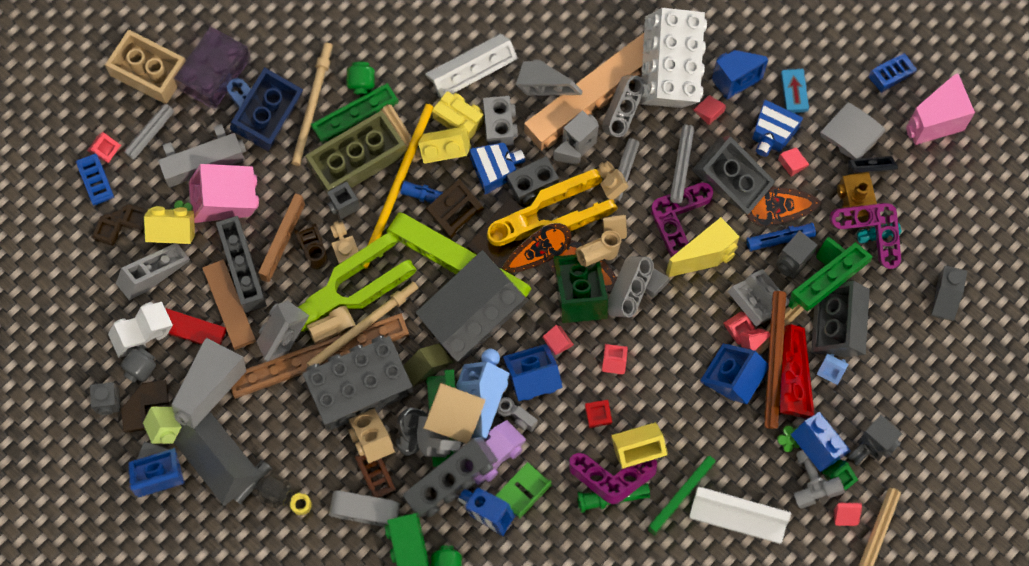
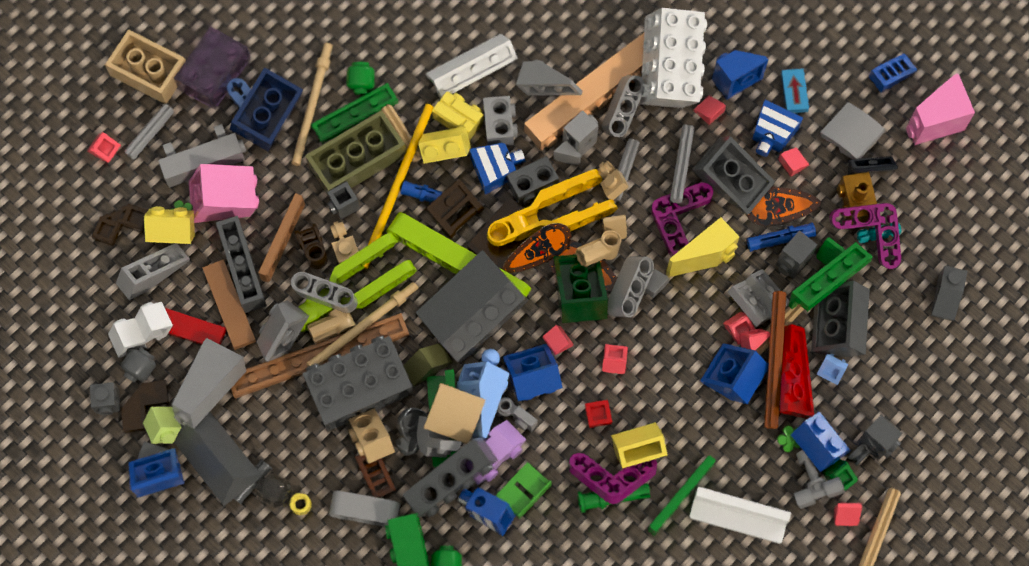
blue slope [76,154,115,206] -> none
none -> light grey beam [291,272,358,313]

